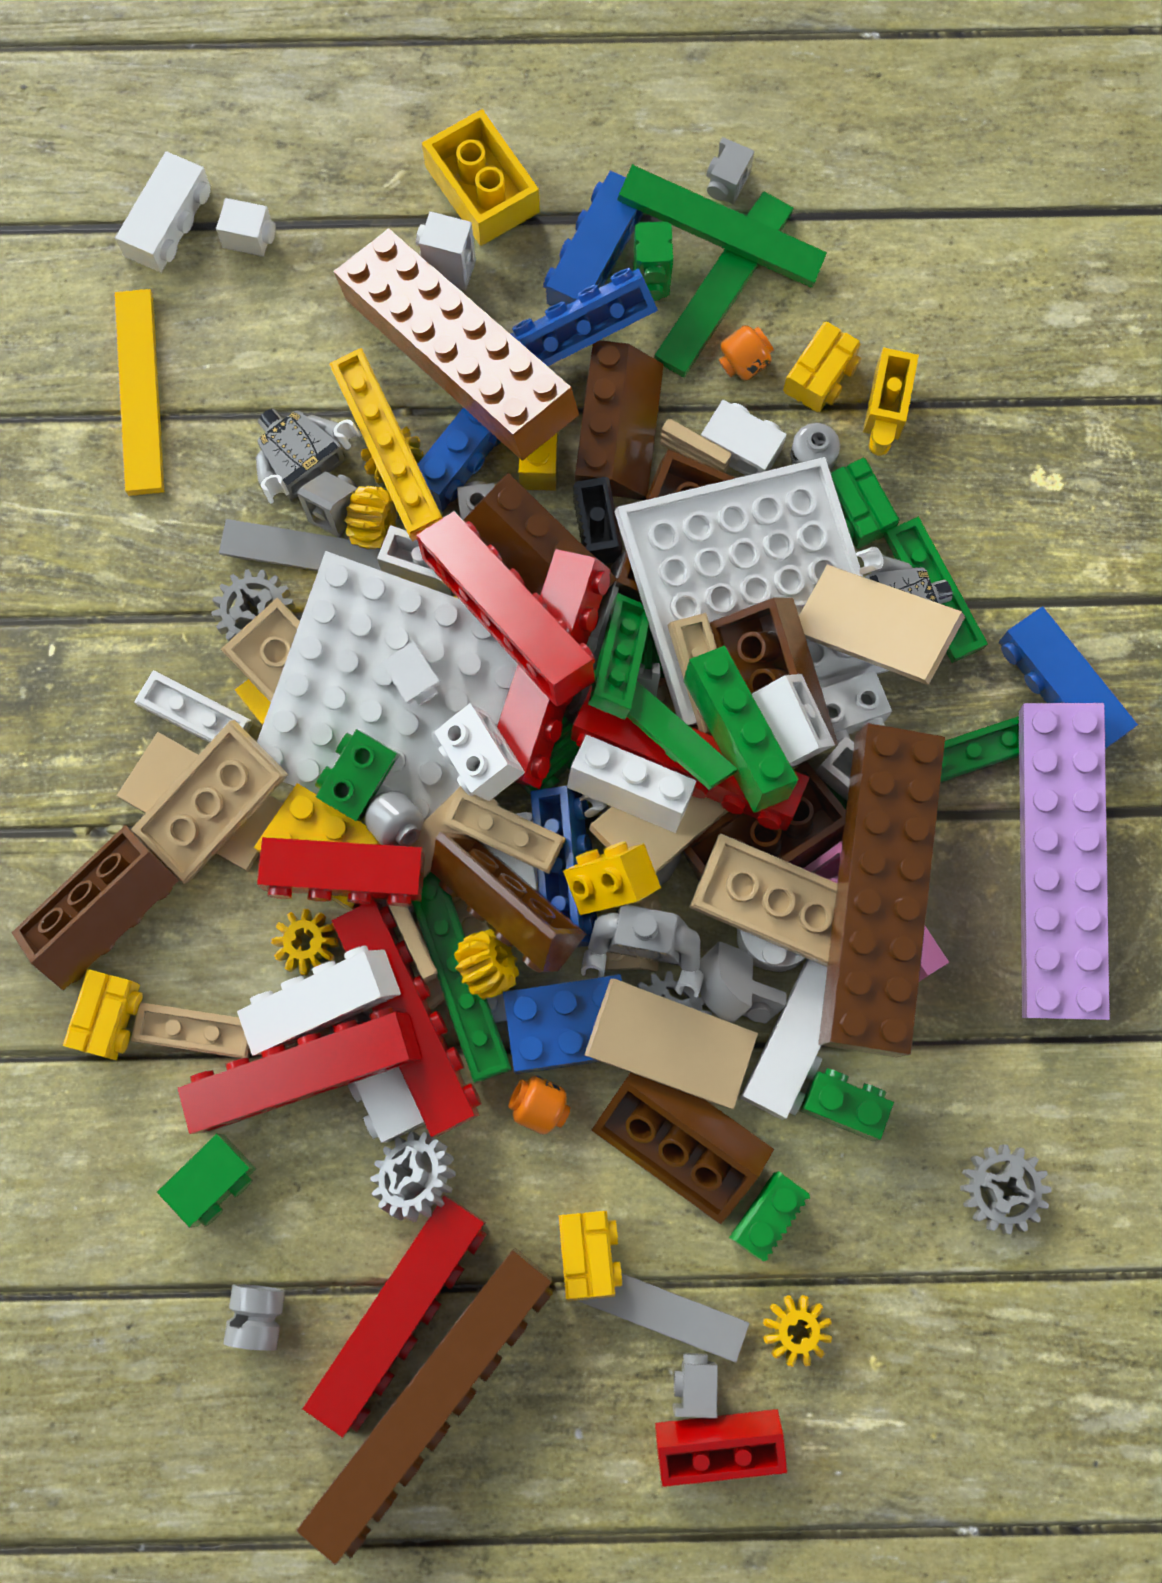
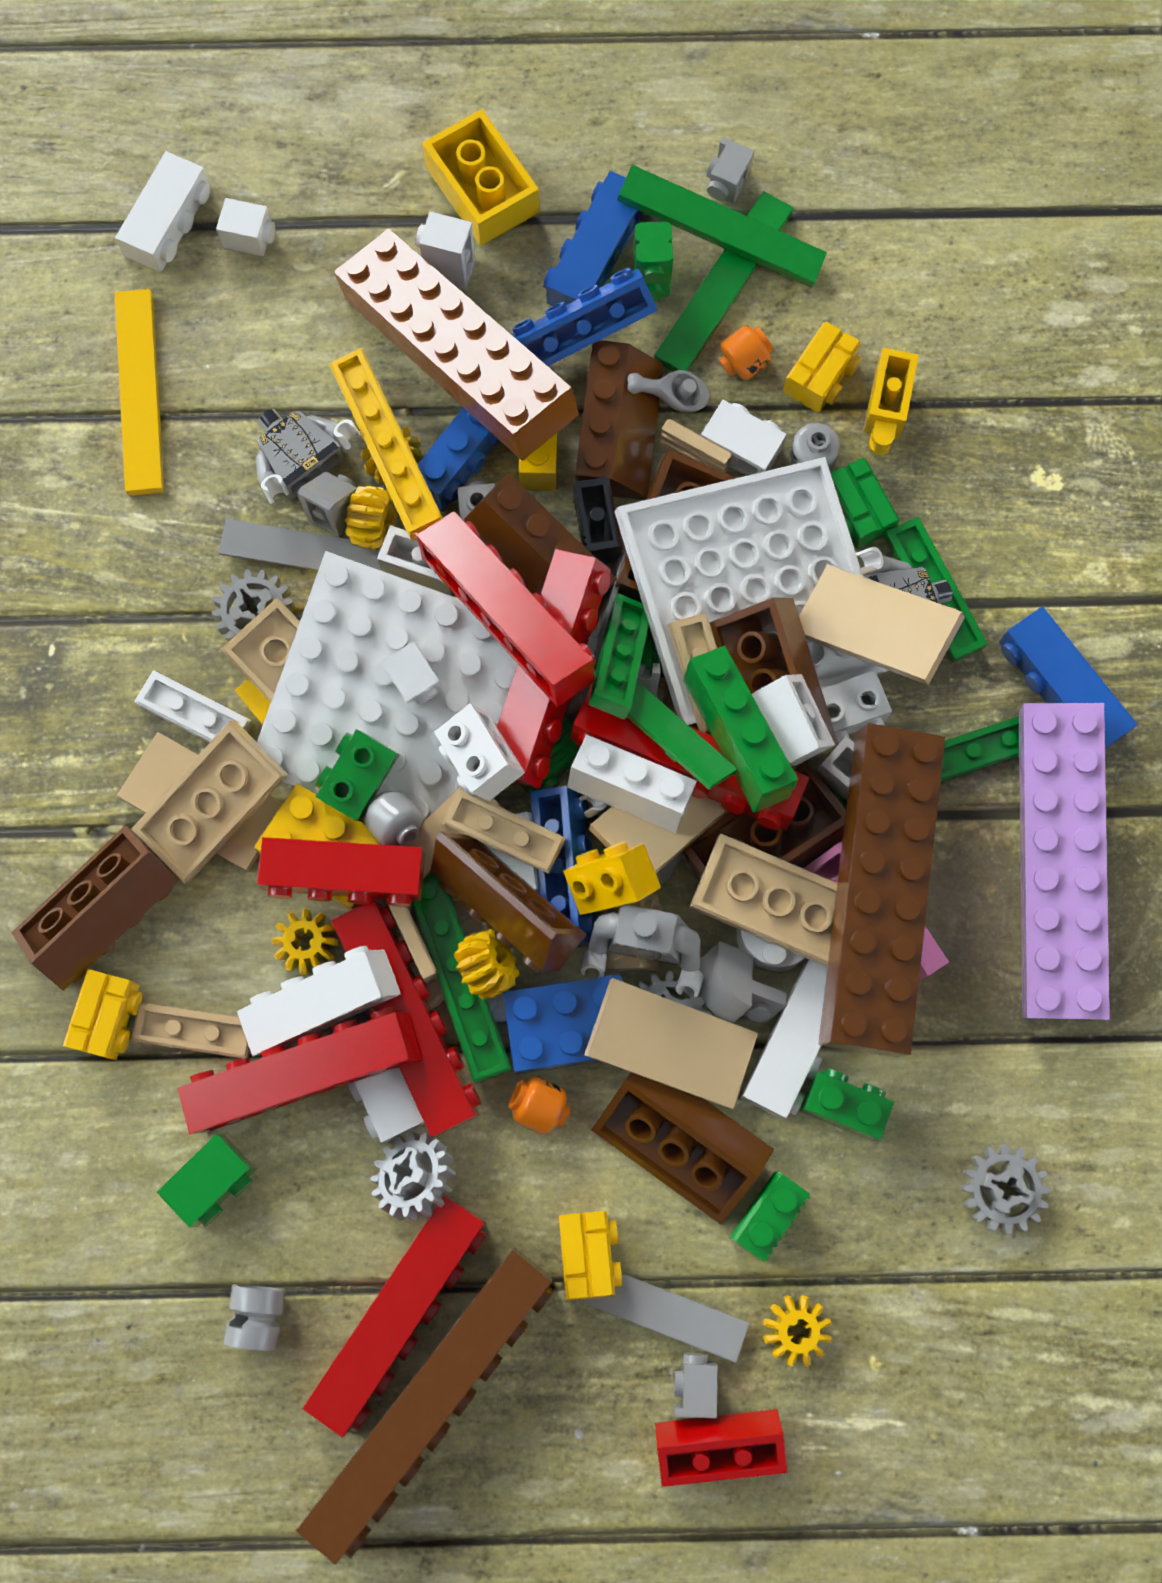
none -> light grey piece [627,370,710,413]

